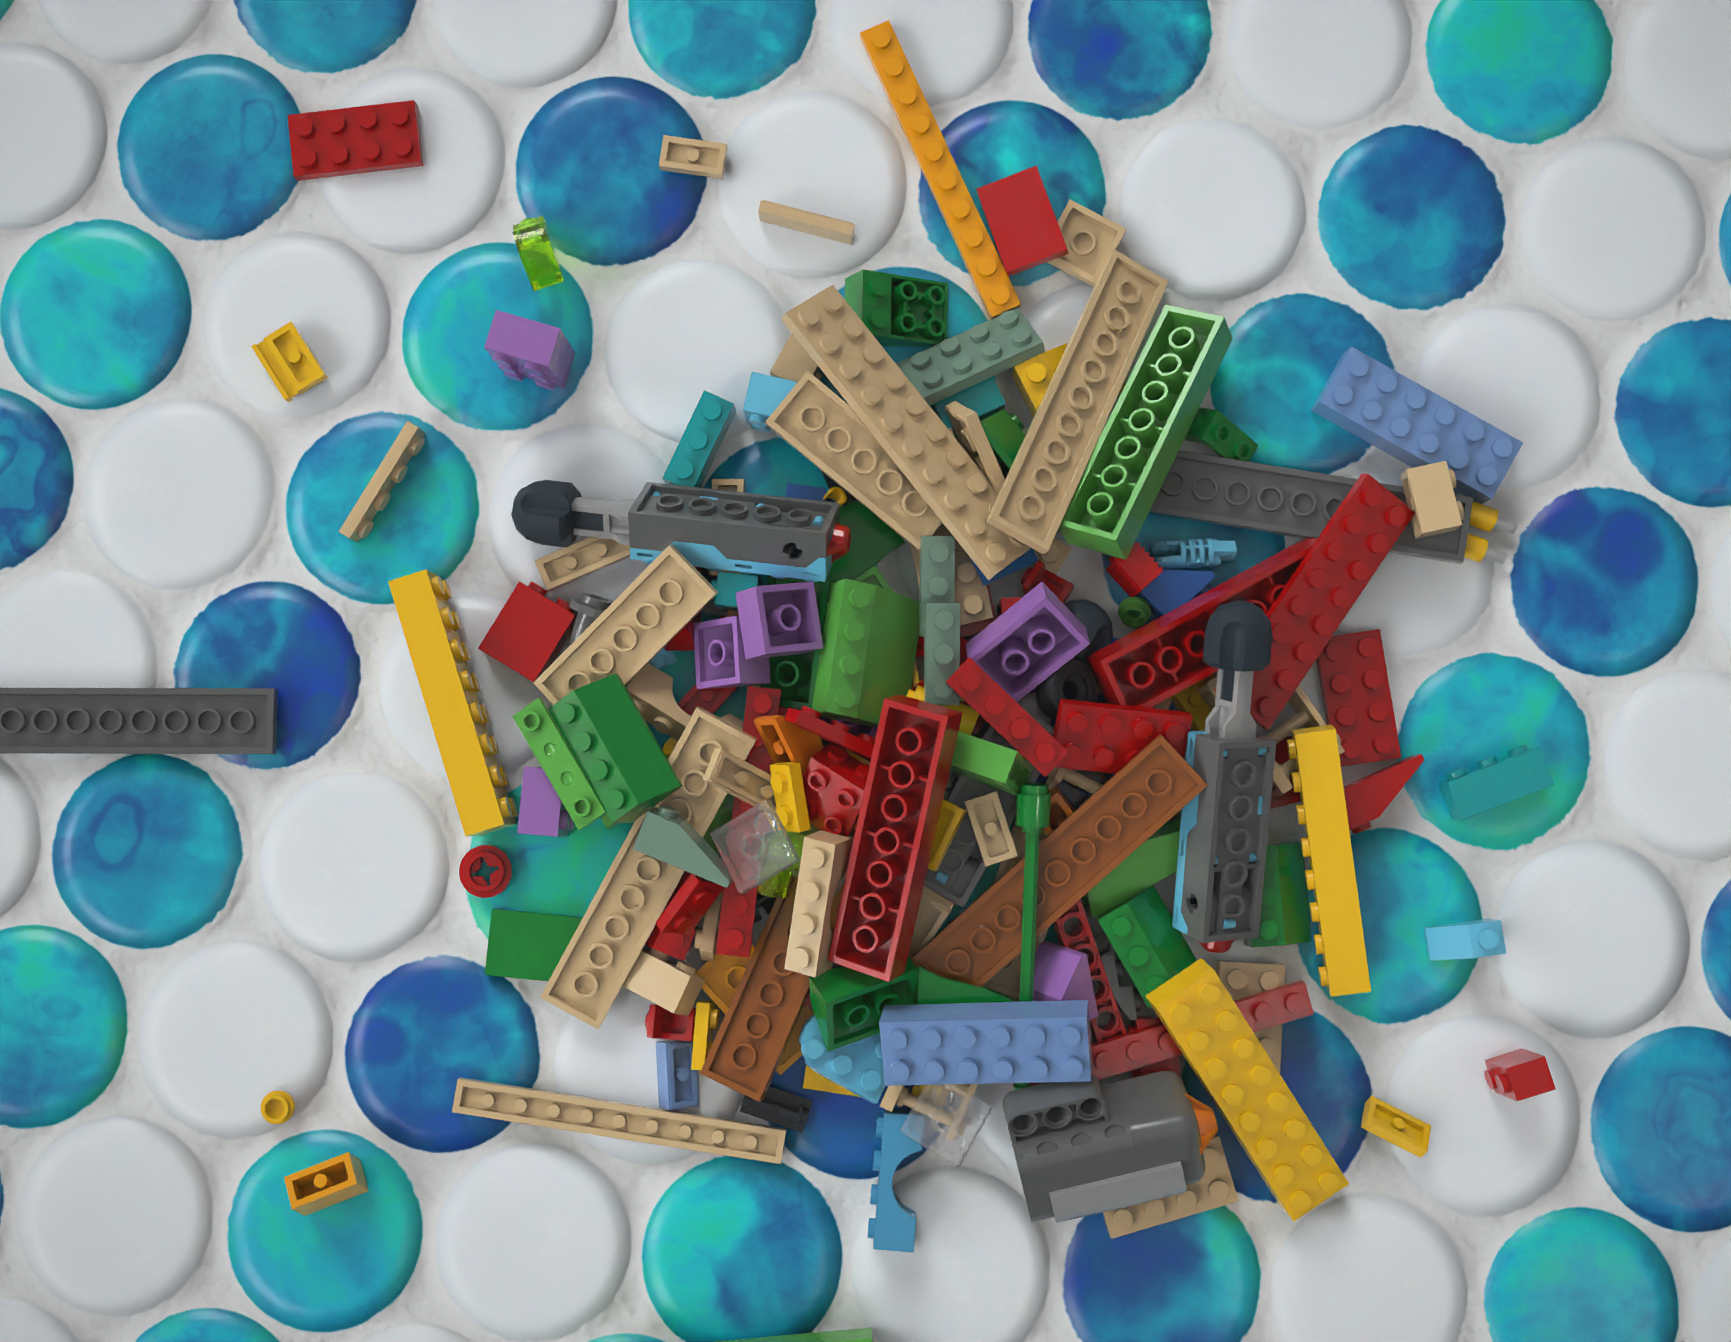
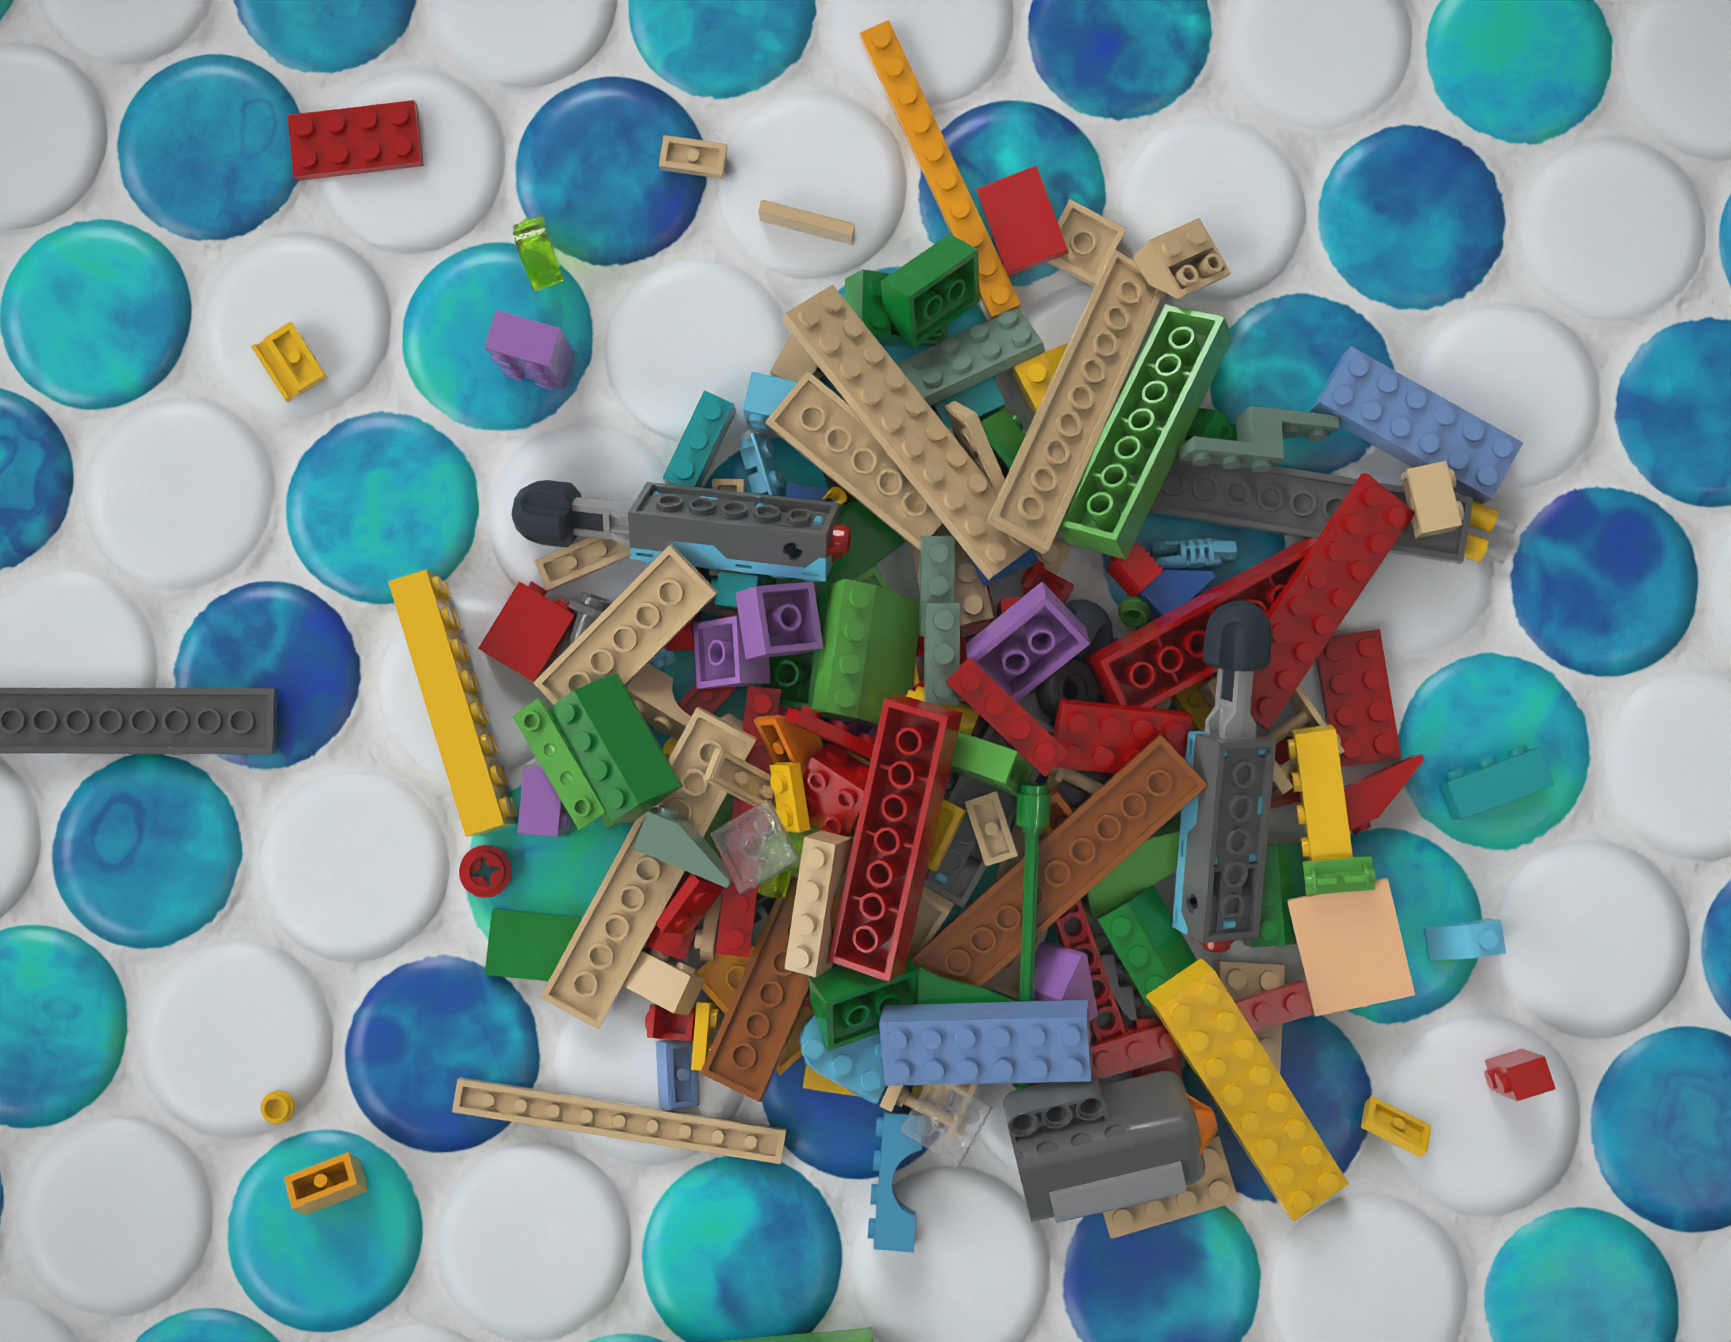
tan plate [339,421,426,543] -> none
black hinge [740,1086,813,1133] -> none
none -> medium azure hinge [739,433,785,497]
none -> green slope [880,234,980,349]
none -> tan slope [1133,218,1231,299]
none -> sand green bracket [1179,406,1339,472]
none -> light nougat piece [1287,878,1415,1016]
none -> bright green hinge [1303,856,1376,895]

